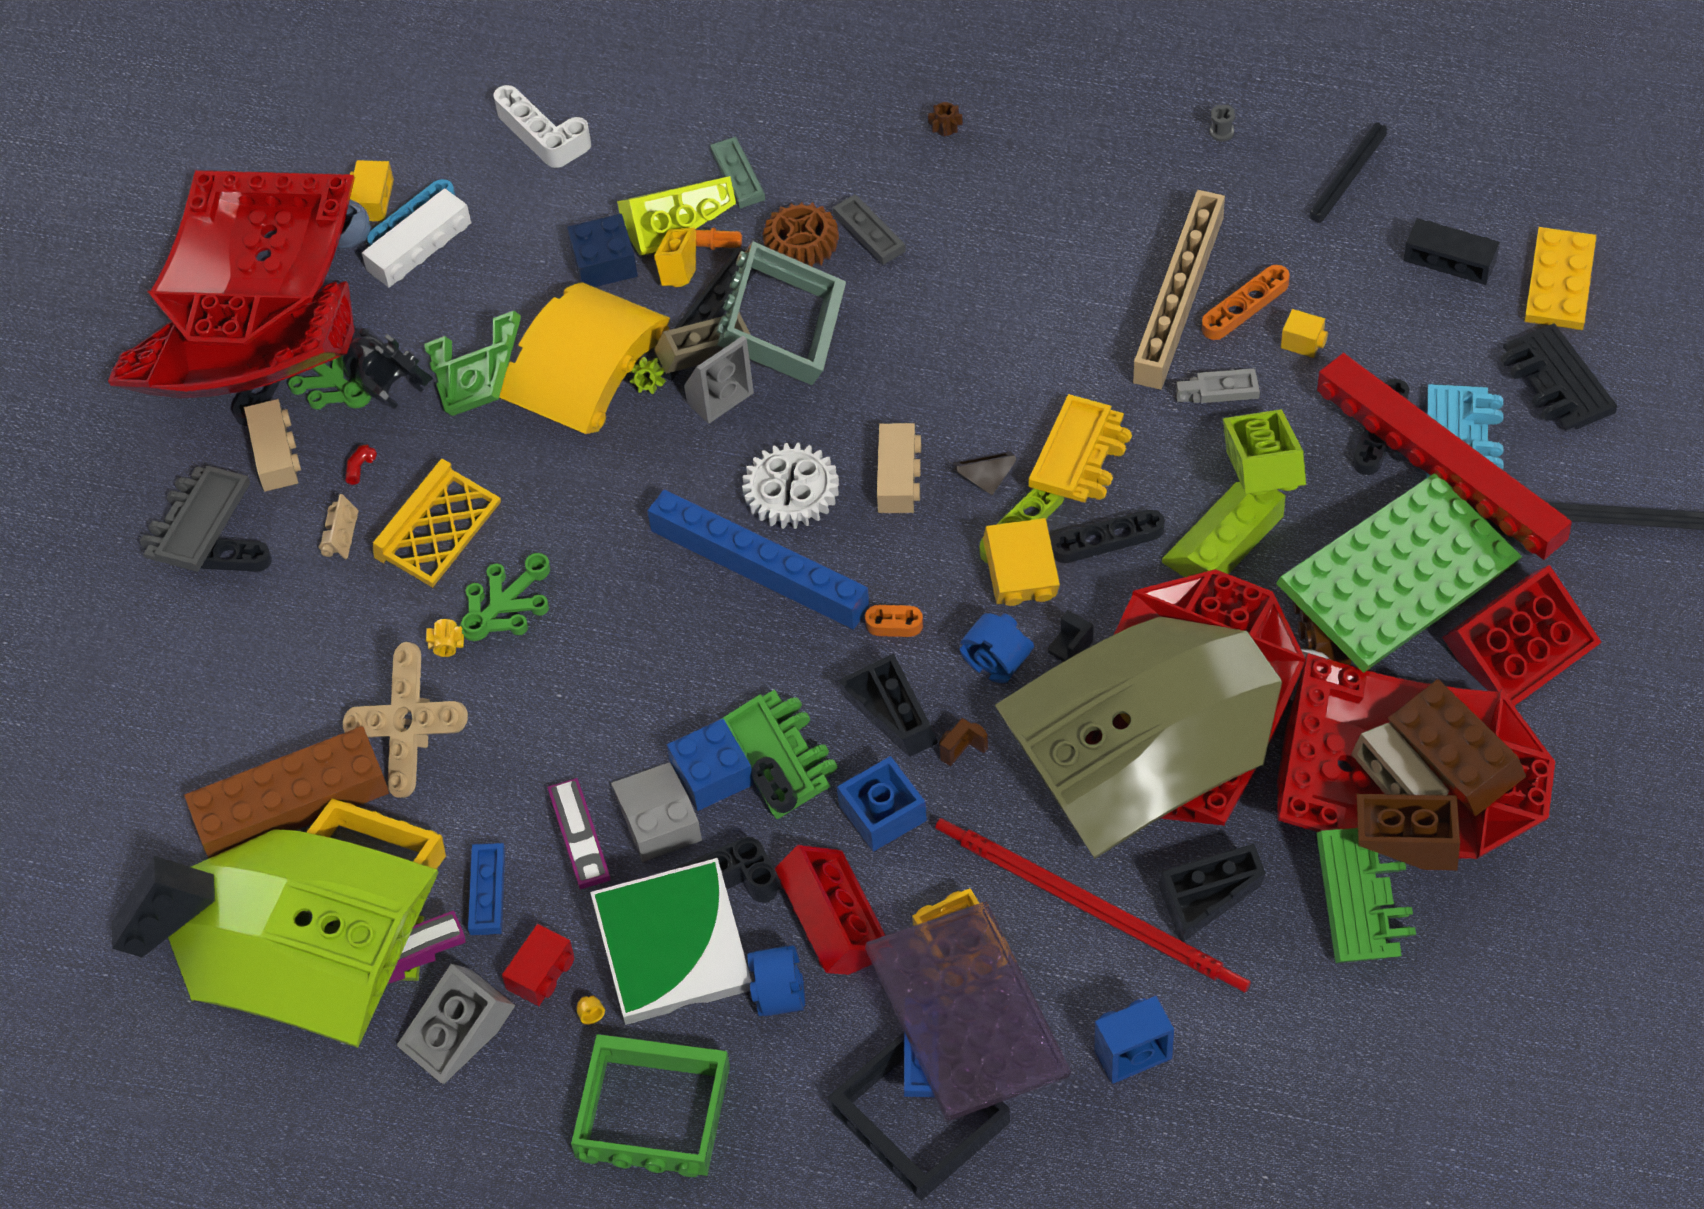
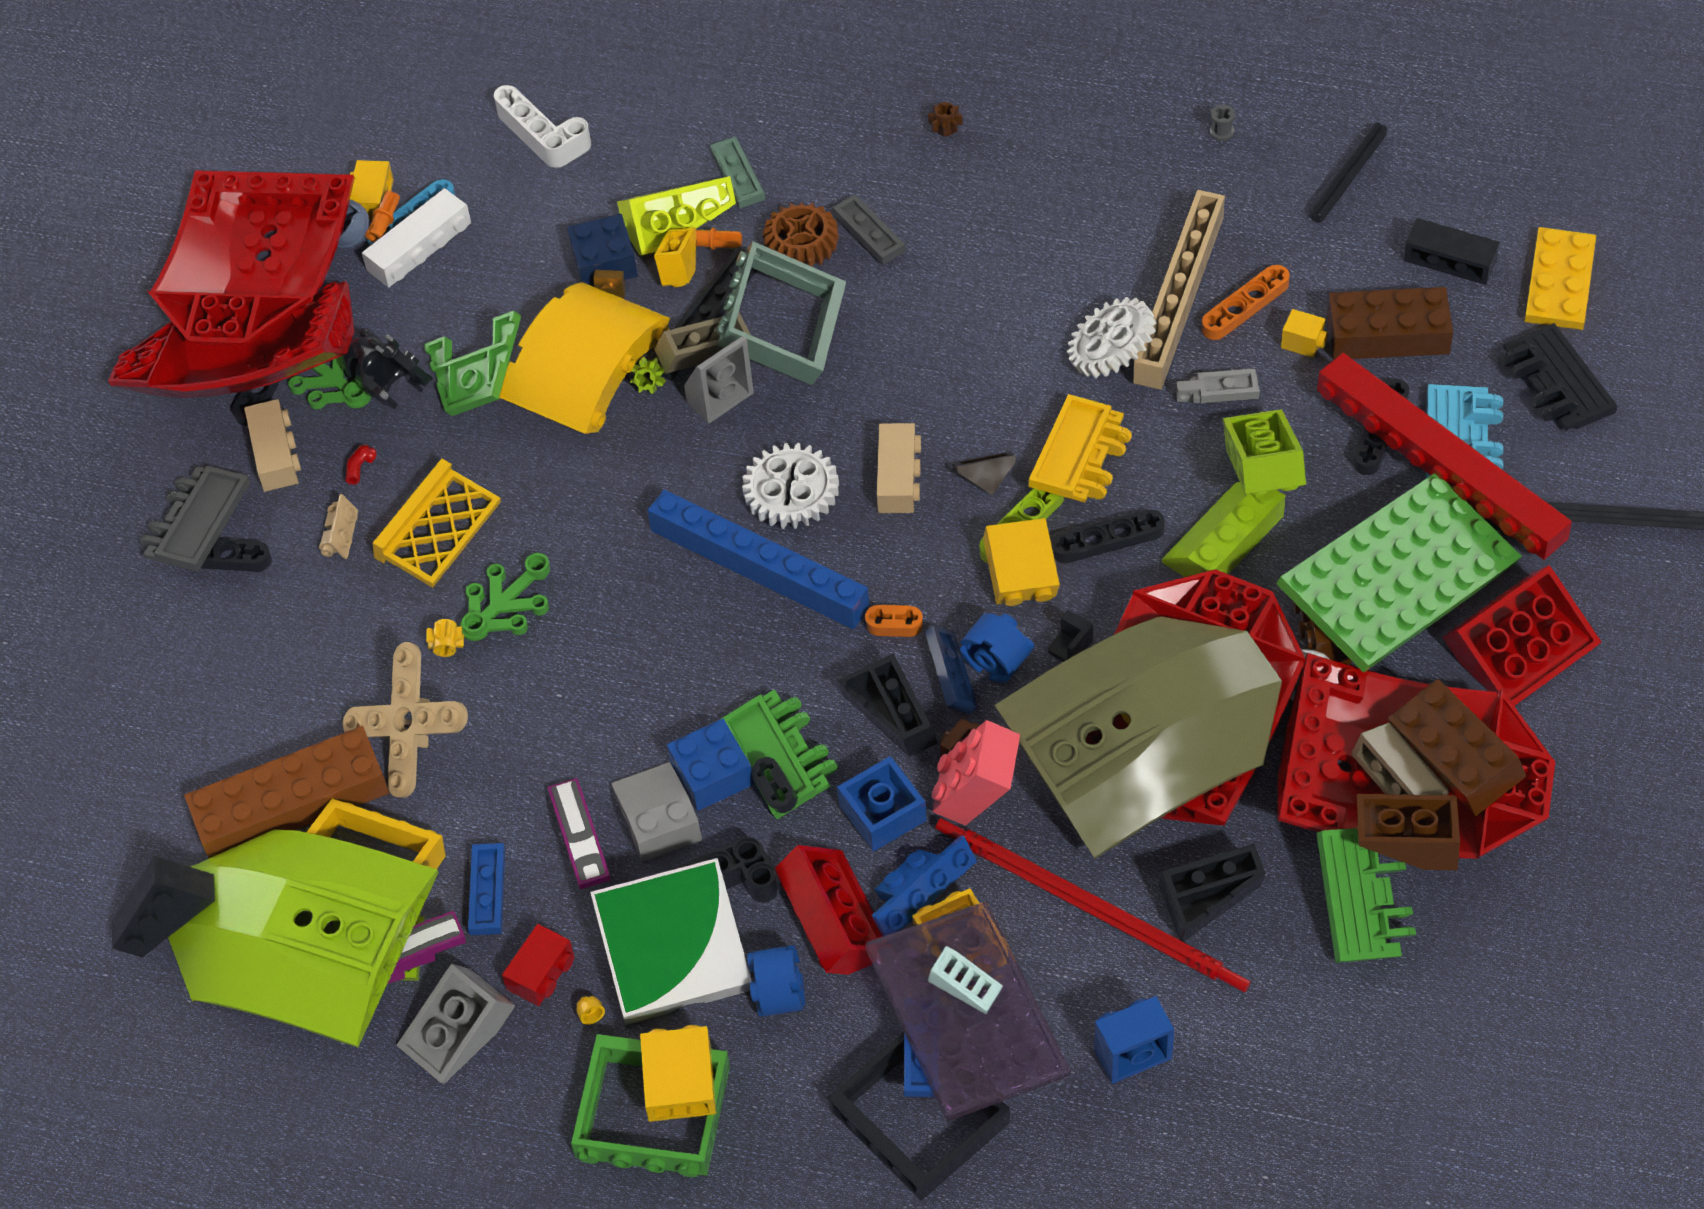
none -> orange axle [365,191,400,243]
none -> pearl gold plate [593,270,626,299]
none -> yellow brick [640,1025,716,1122]
none -> blue bracket [872,835,977,942]
none -> dark blue plate [925,625,978,714]
none -> light aqua slope [928,946,1003,1014]
none -> coral brick [932,720,1020,826]
none -> white gear [1067,297,1157,378]
none -> reddish brown brick [1327,287,1453,360]

